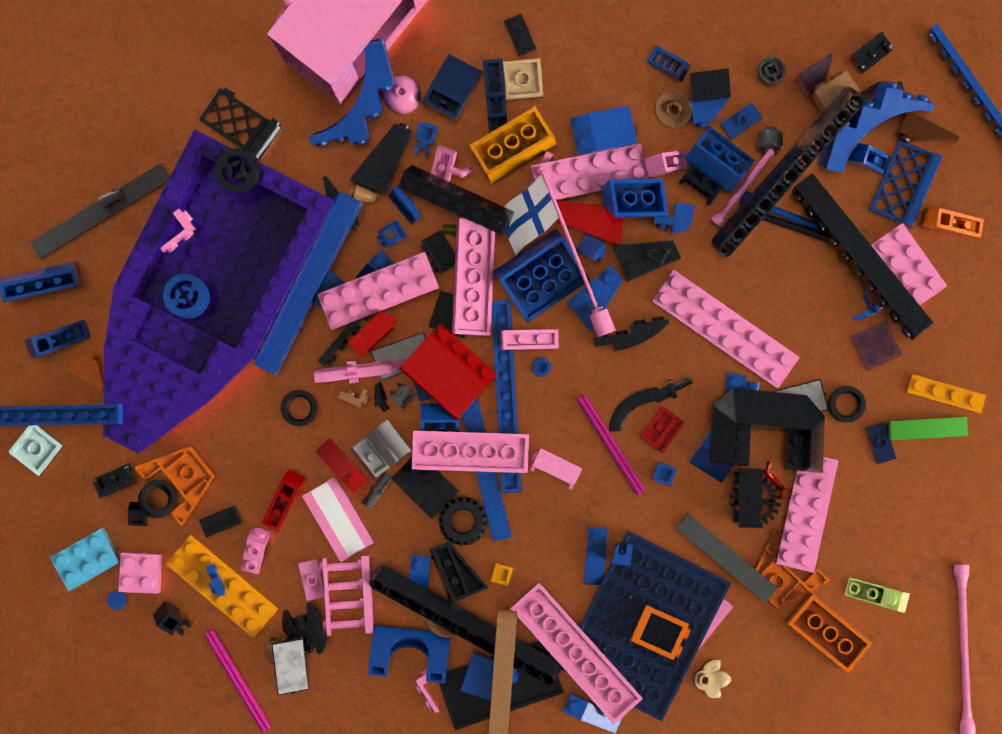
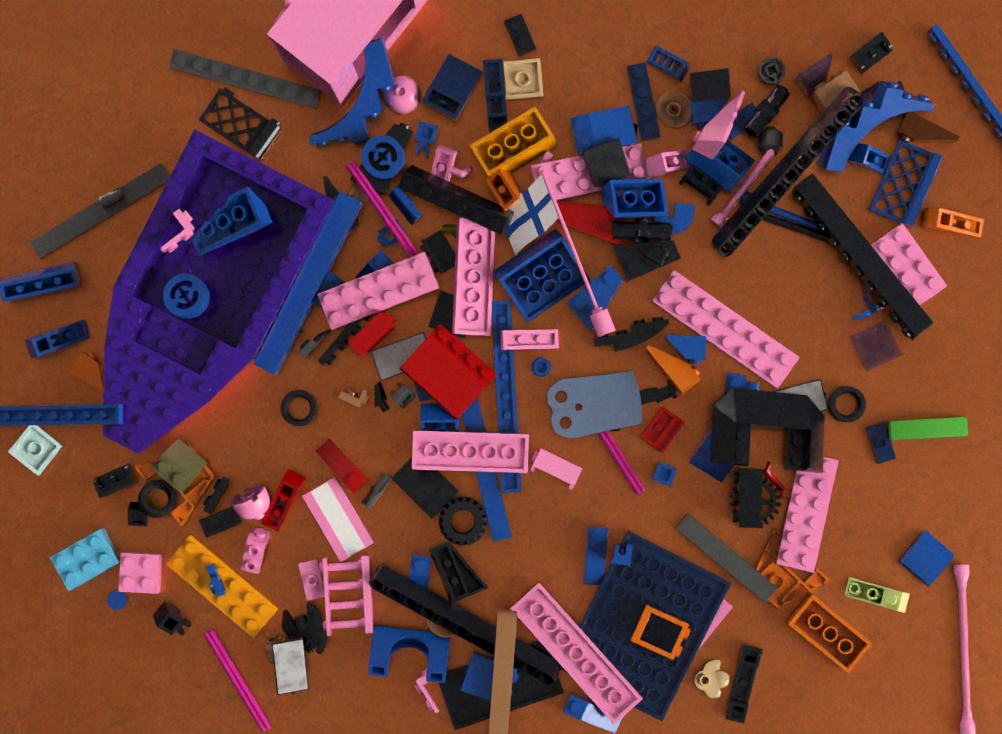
black wheel [215,148,261,193] -> none
bright pink piece [314,359,407,384] -> none
light grey piece [350,420,411,480] -> none
light orange tile [490,563,513,586] -> none
blue slope [575,234,607,264] -> none
light orange plate [906,374,986,414] -> none
none -> olive slope [151,438,208,493]
none -> dark grey plate [169,49,321,109]
none -> blue wedge [191,187,273,255]
none -> black plate [203,477,232,514]
none -> bright pink cylinder [230,484,270,520]
none -> dark grey plate [299,329,332,358]
none -> dark pink axle [347,162,419,258]
none -> blue wheel [361,135,405,179]
none -> orange slope [485,169,520,211]
none -> sand blue piece [547,371,642,439]
none -> black tile [582,138,631,188]
none -> black piece [612,218,672,243]
none -> dark blue plate [627,62,660,142]
none -> orange slope [646,345,700,396]
none -> blue slope [665,335,706,364]
none -> bright pink wedge [692,90,745,160]
none -> black slope [725,644,763,724]
none -> black piece [744,84,790,138]
none -> blue slope [899,530,955,587]

